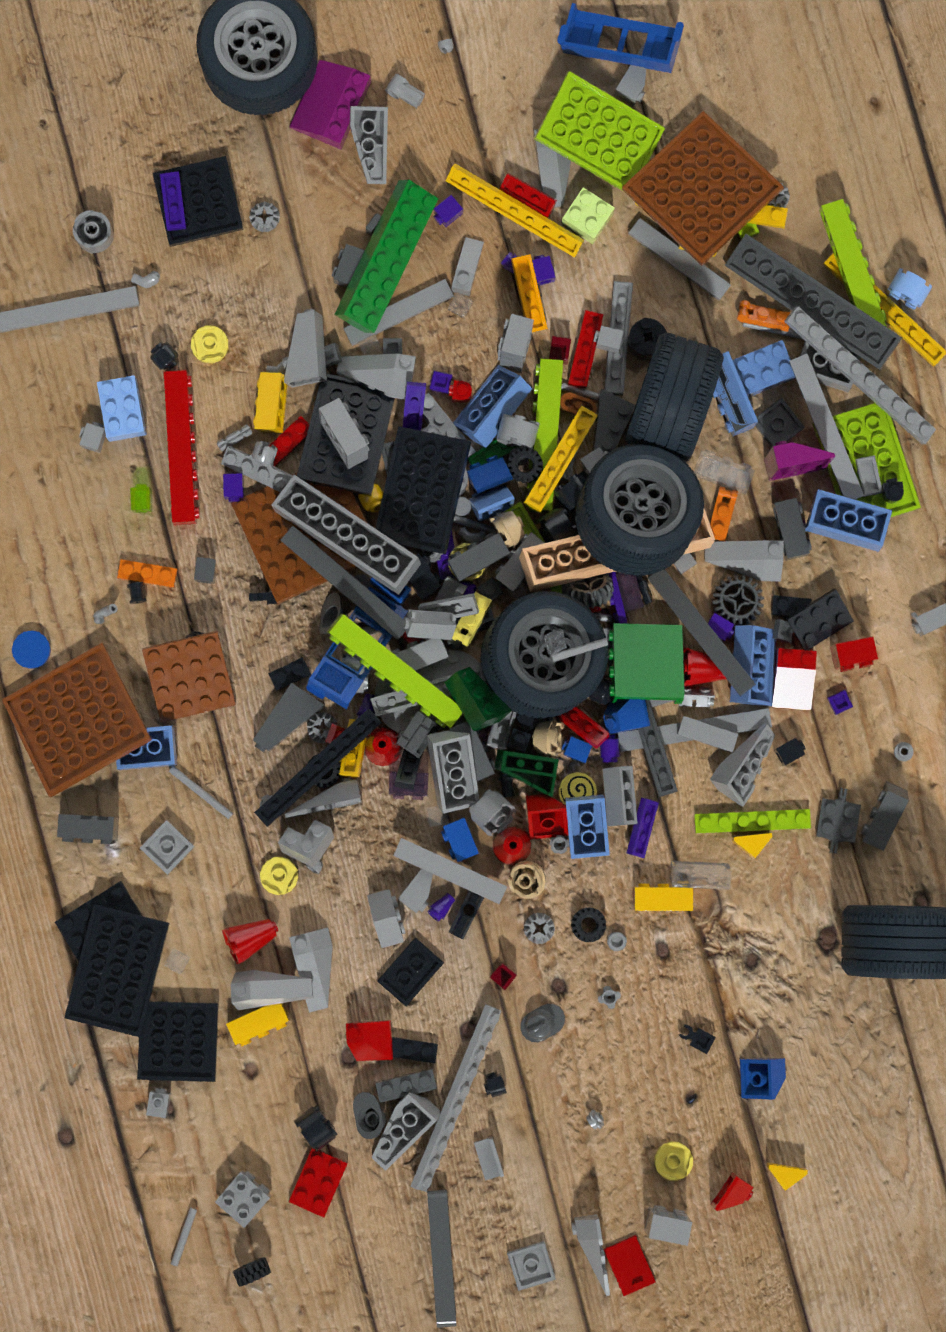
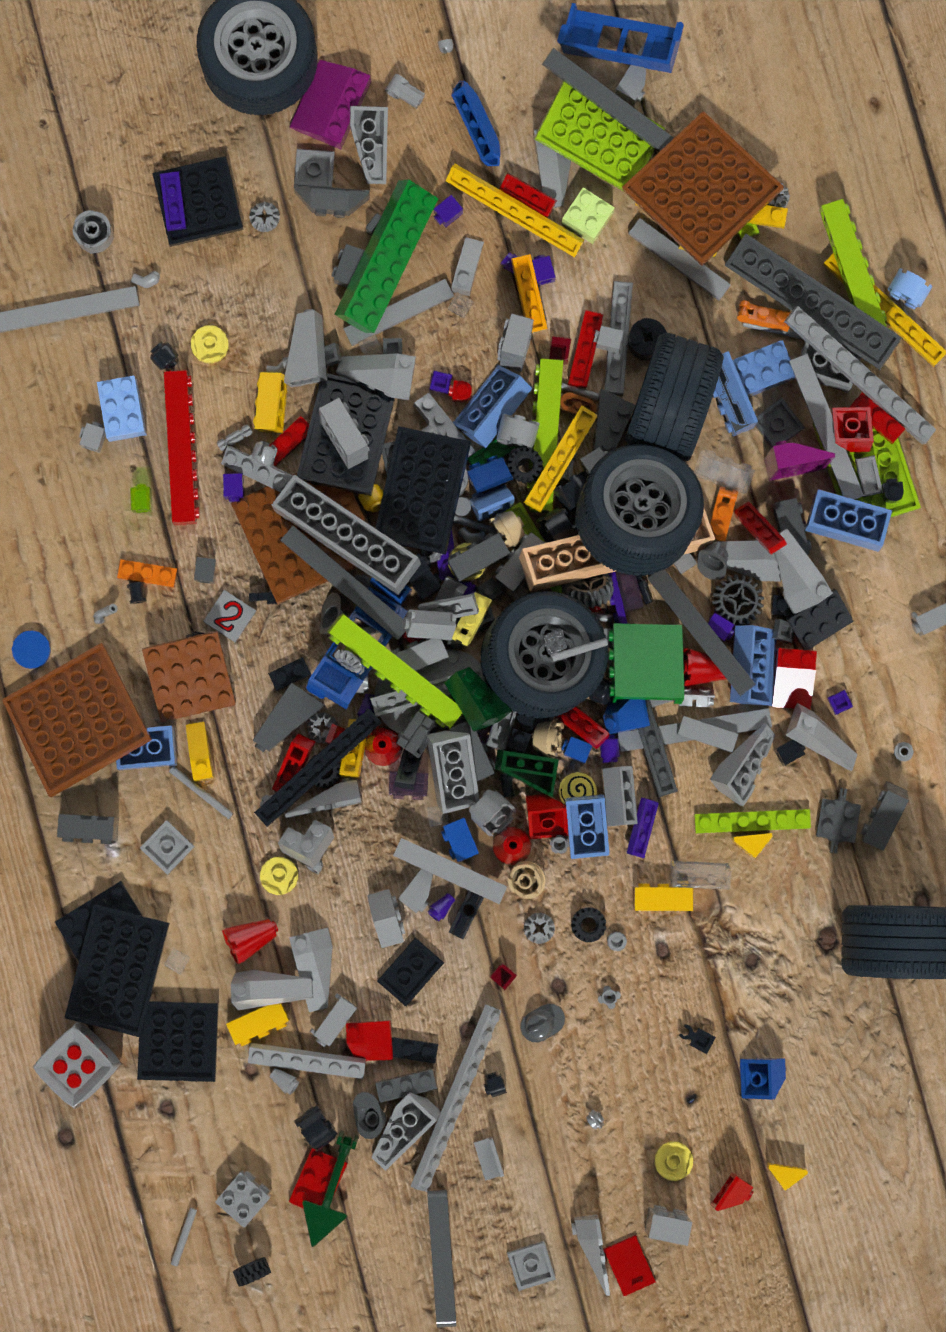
light grey brick [146,1088,171,1118] -> none
dark purple plate [402,381,426,431] -> none
red brick [830,637,878,672] -> none
none -> light grey piece [33,1022,121,1109]
none -> yellow slope [185,722,215,782]
none -> light grey tile [203,590,257,643]
none -> light grey plate [248,1043,366,1079]
none -> light grey cone [270,1068,299,1095]
none -> red slope [272,733,315,792]
none -> light grey tile [294,149,335,187]
none -> dark grey wedge [294,184,370,218]
none -> dark green piece [302,1130,359,1247]
none -> light grey brick [310,993,358,1047]
none -> light grey gear [334,650,363,673]
none -> blue brick [451,80,500,166]
none -> dark grey tile [542,48,674,152]
none -> dark grey piece [697,542,729,581]
none -> red plate [733,501,787,554]
none -> light grey wedge [774,528,833,614]
none -> light grey wedge [786,703,858,771]
none -> red slope [832,407,874,452]
none -> red plate [849,392,905,444]

